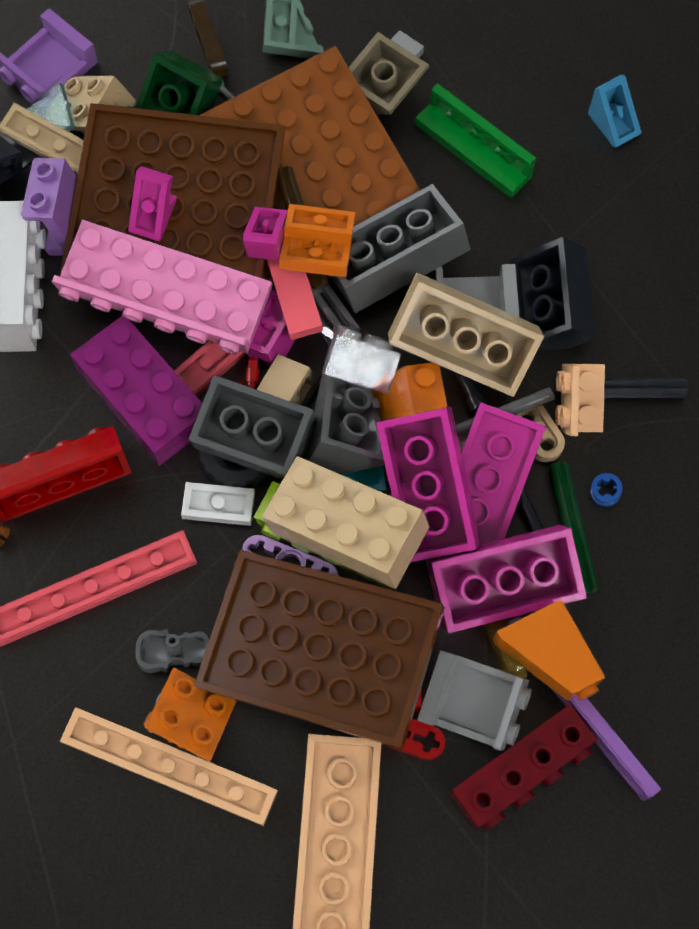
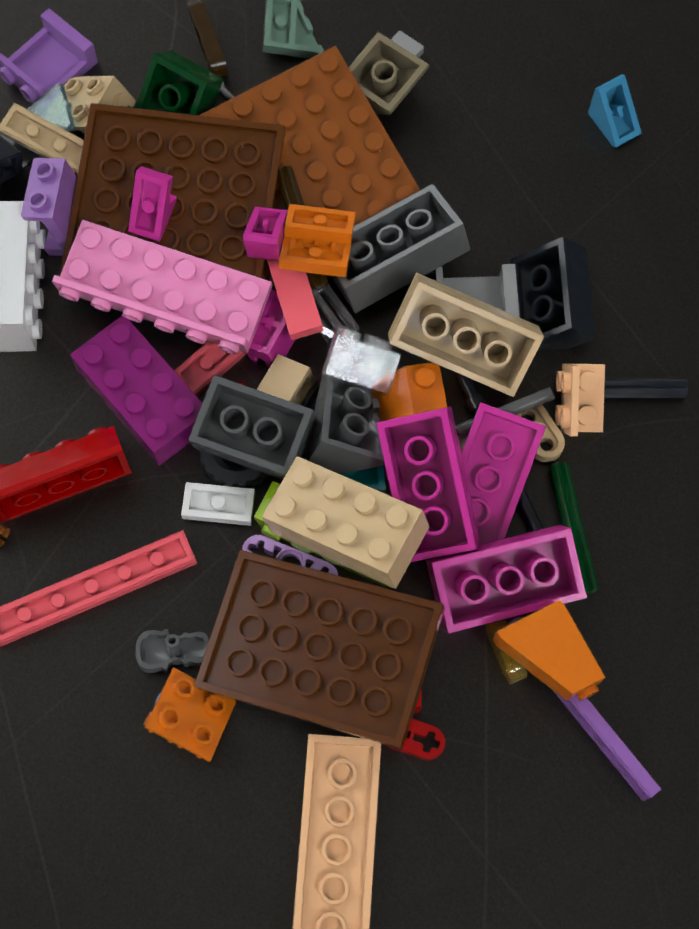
light nougat plate [60,707,278,826] -> none
red piece [245,356,260,389] -> none
green fence [415,83,536,198] -> none
light grey panel [417,650,531,751] -> none
dark red brick [450,704,597,831] -> none
blue bush [590,473,623,507] -> none

